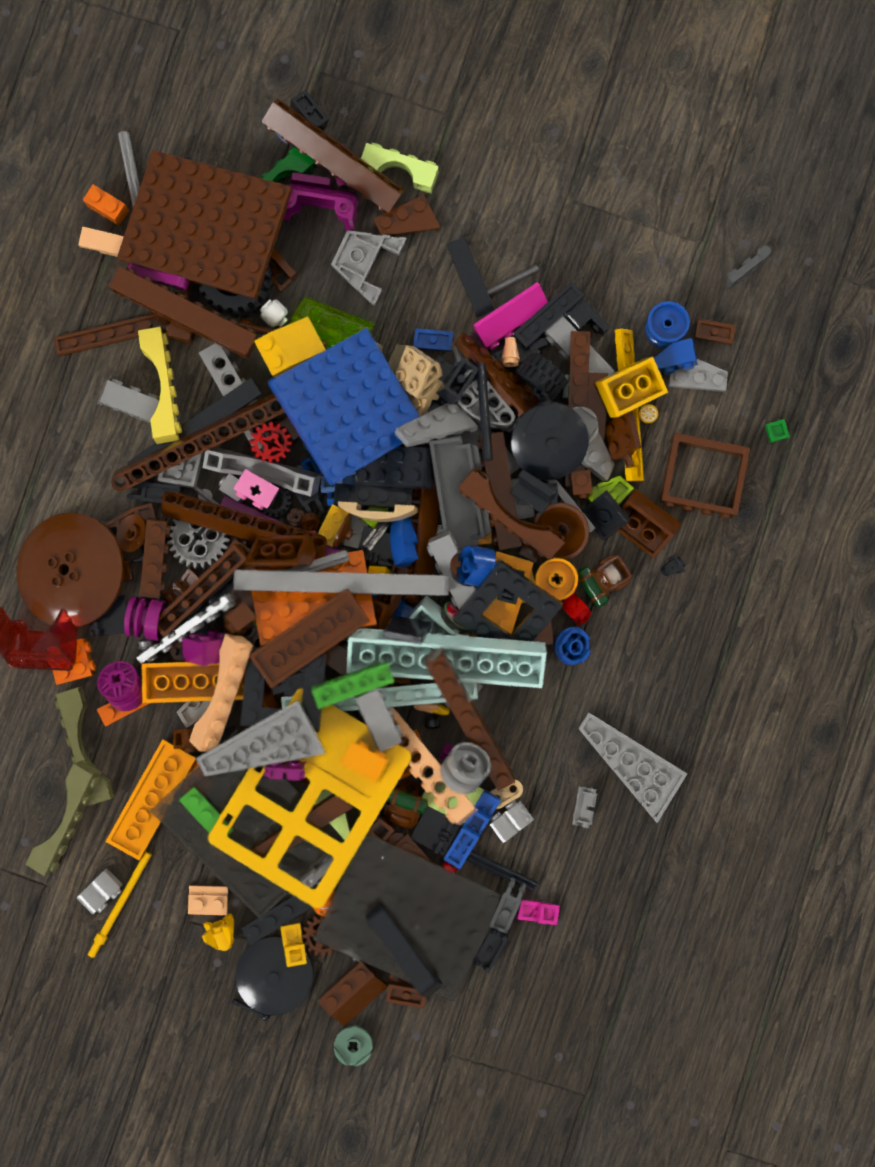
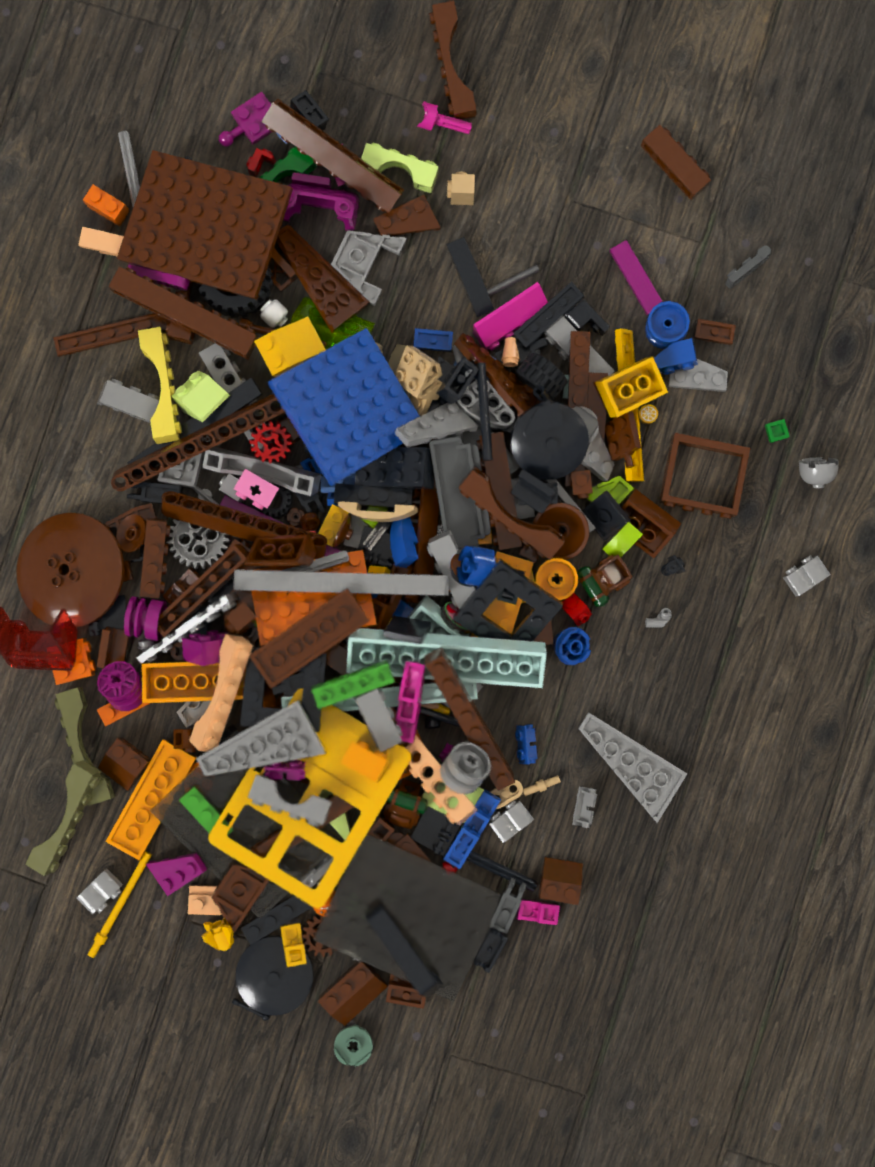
none -> reddish brown panel [97,626,129,668]
none -> reddish brown slope [98,737,151,791]
none -> magenta wing [146,853,207,896]
none -> yellowish green slope [171,370,230,422]
none -> reddish brown wing [211,863,269,932]
none -> magenta plate [219,92,272,147]
none -> red bracket [246,148,276,177]
none -> light grey arch [248,775,333,827]
none -> reddish brown wing [276,225,369,333]
none -> dark pink slope [396,661,426,743]
none -> dark pink piece [417,101,472,134]
none -> black bar [419,706,461,727]
none -> reddish brown arch [429,1,476,120]
none -> tan brick [447,171,475,205]
none -> blue hinge [515,724,537,764]
none -> tan bar [523,775,561,796]
none -> reddish brown slope [538,857,583,905]
none -> lime slope [602,522,643,557]
none -> magenta tile [609,240,663,316]
none -> reddish brown brick [641,125,711,200]
none -> light grey arm [645,608,672,628]
none -> light grey brick [783,555,831,596]
none -> light grey cylinder [799,457,839,488]

